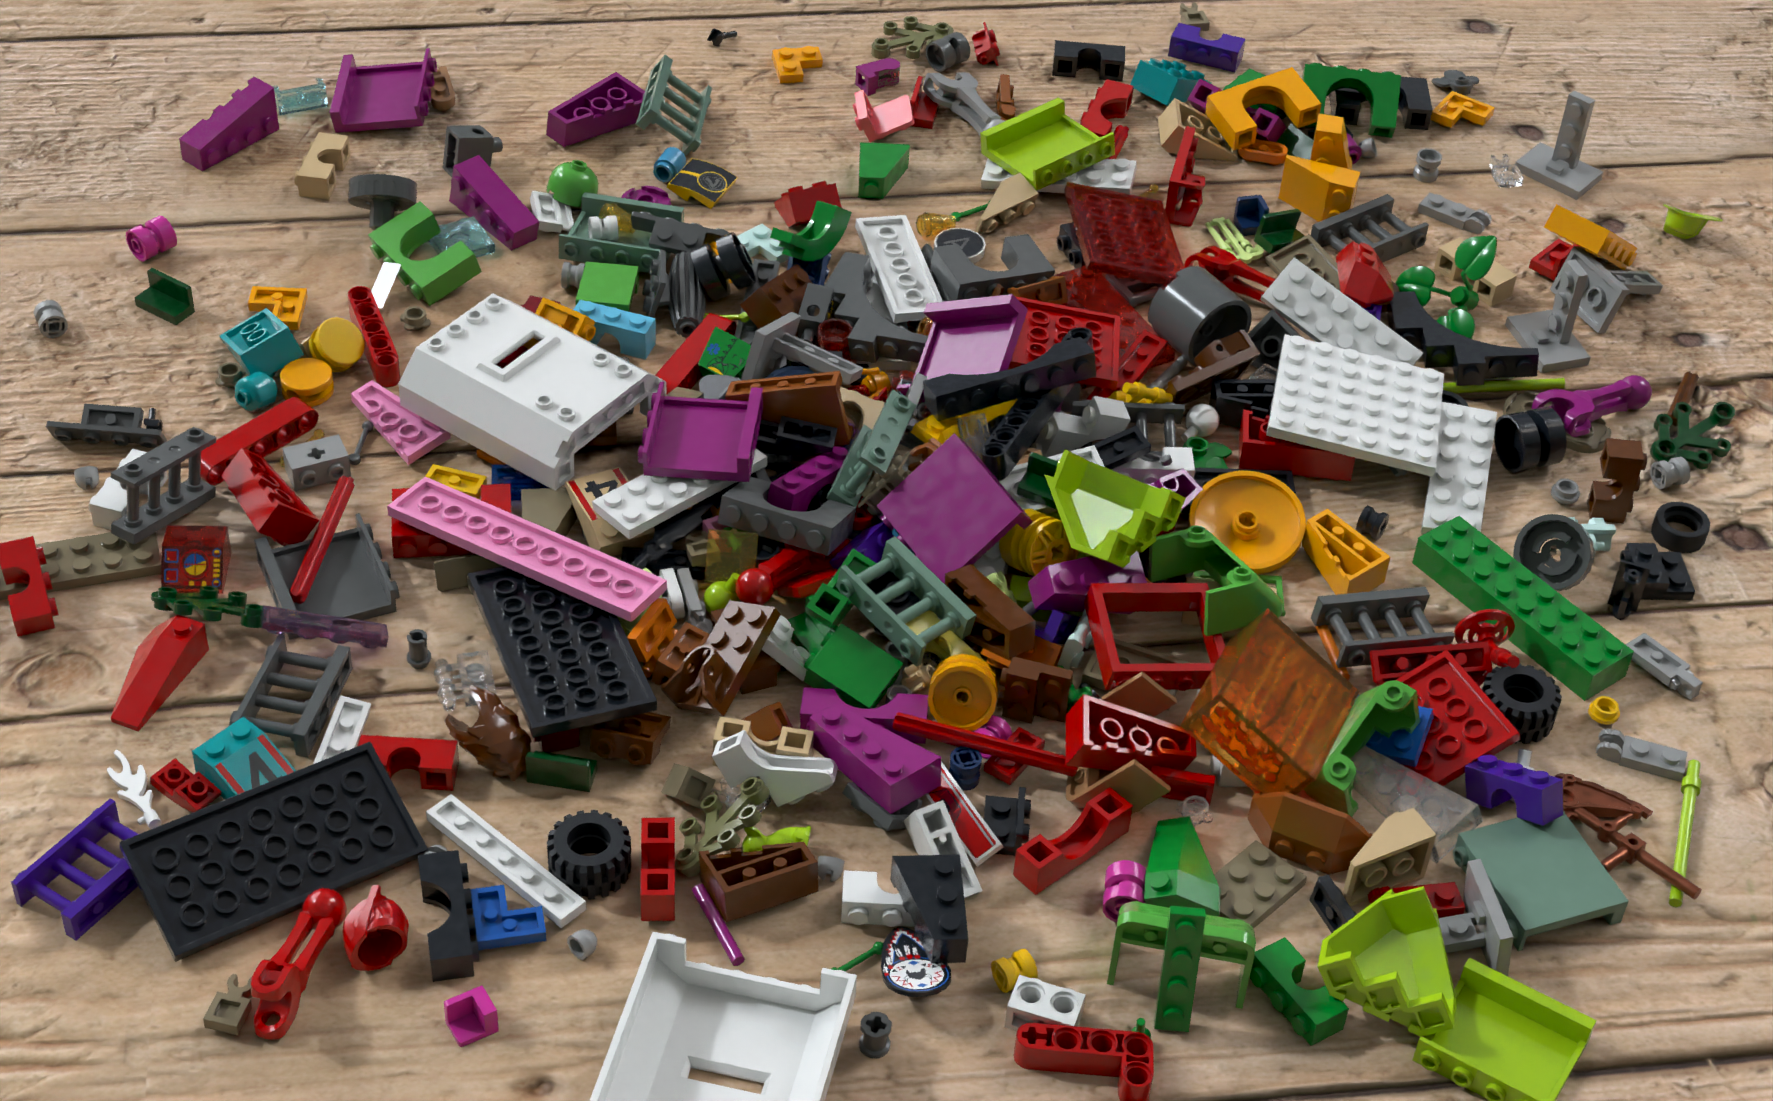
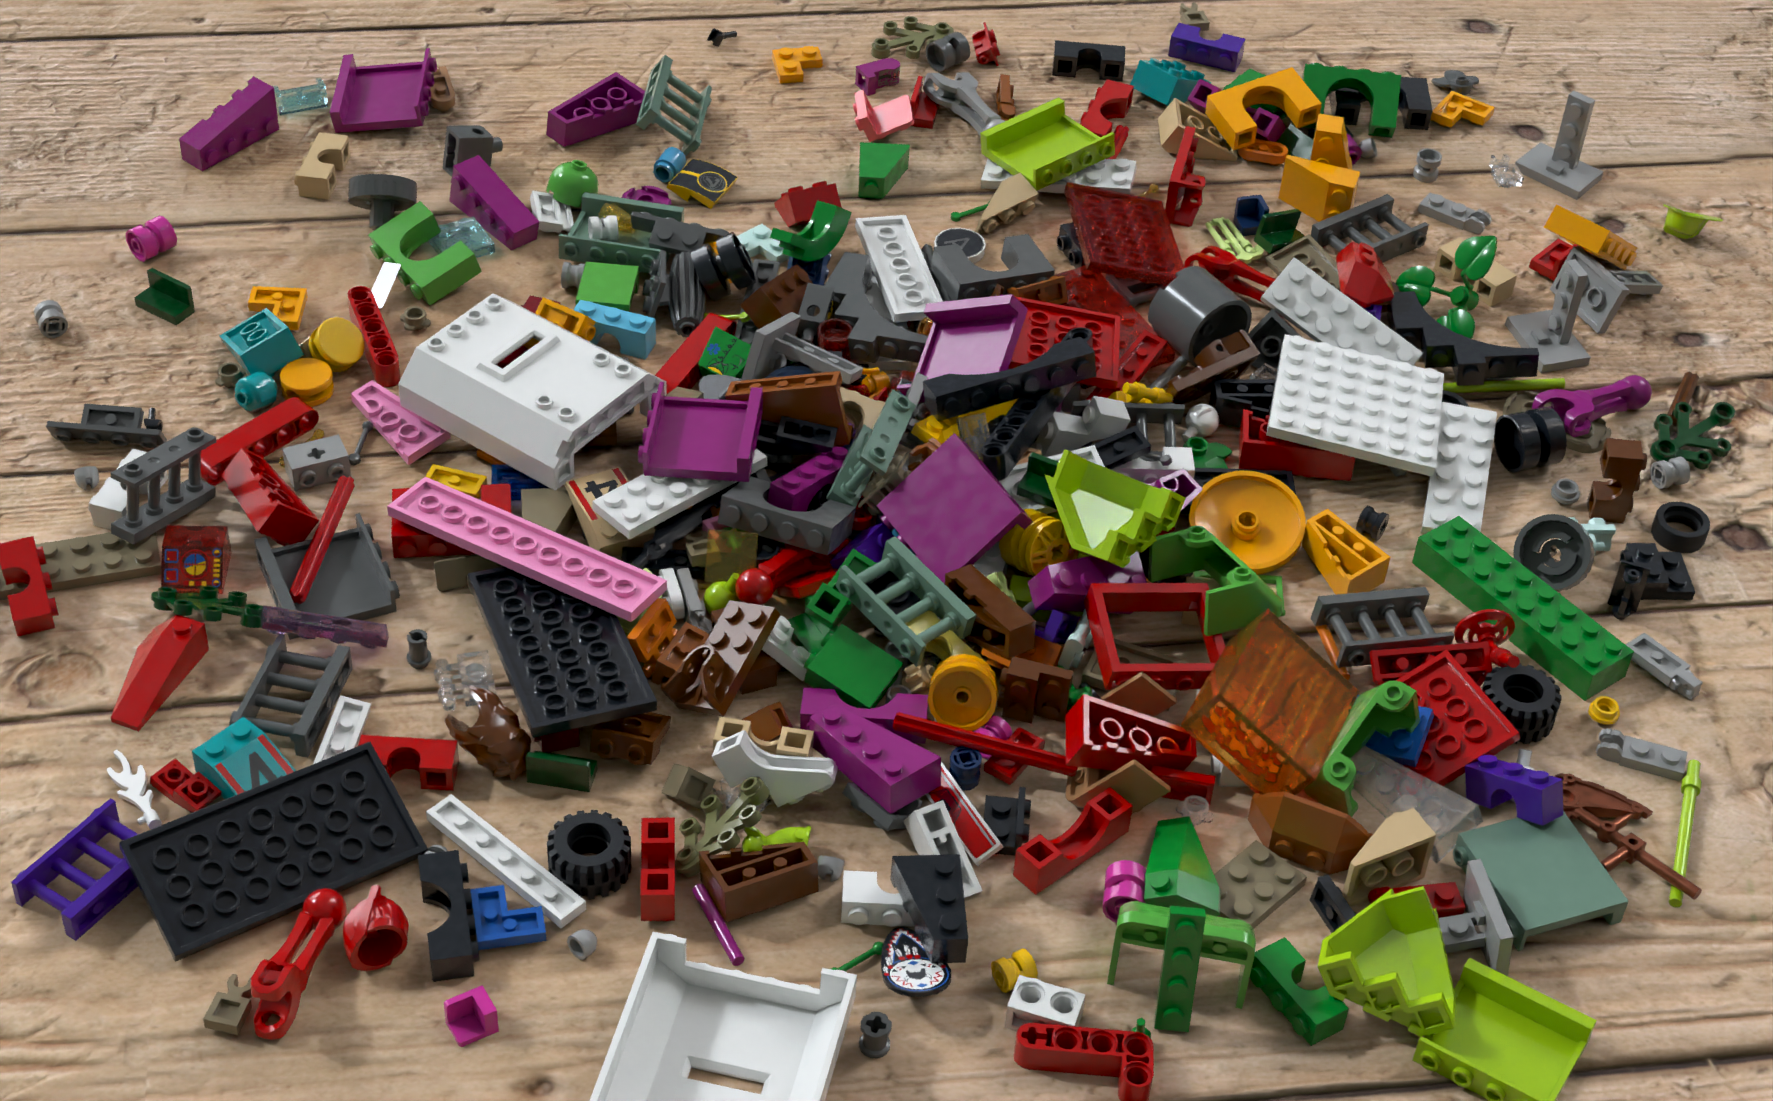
clear yellow cone [916,212,956,238] -> none

